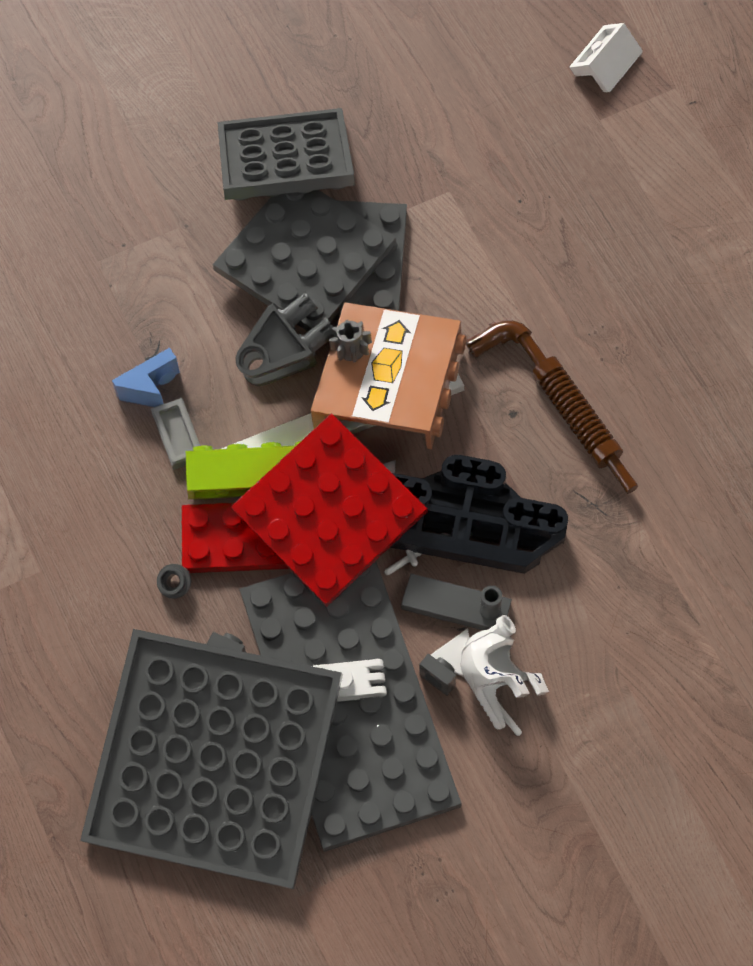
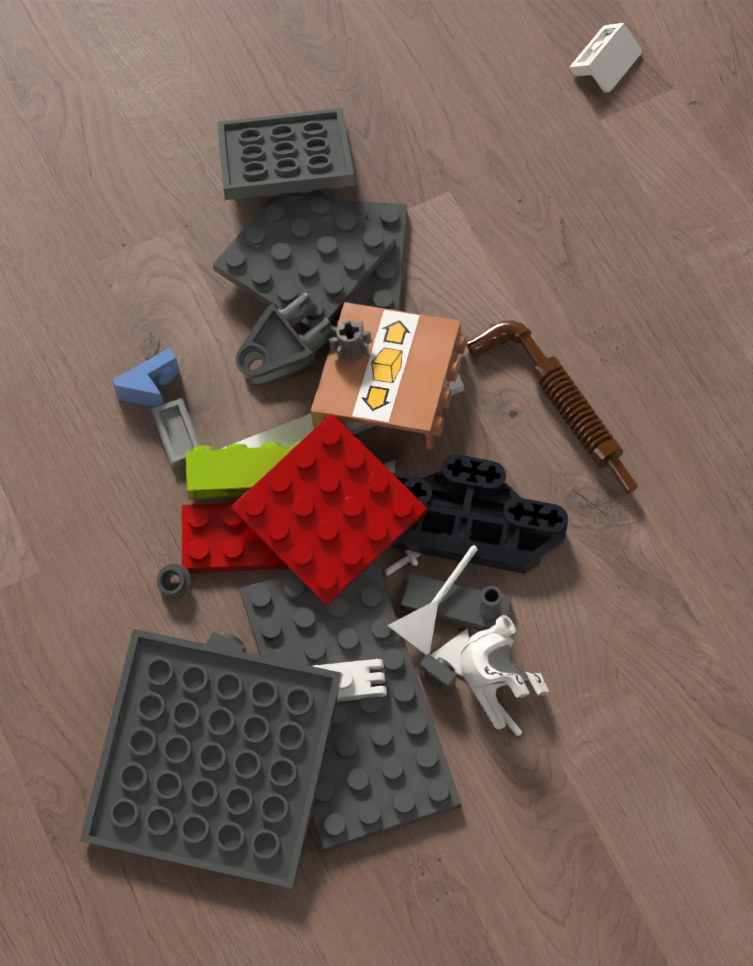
none -> white piece [387,545,477,655]

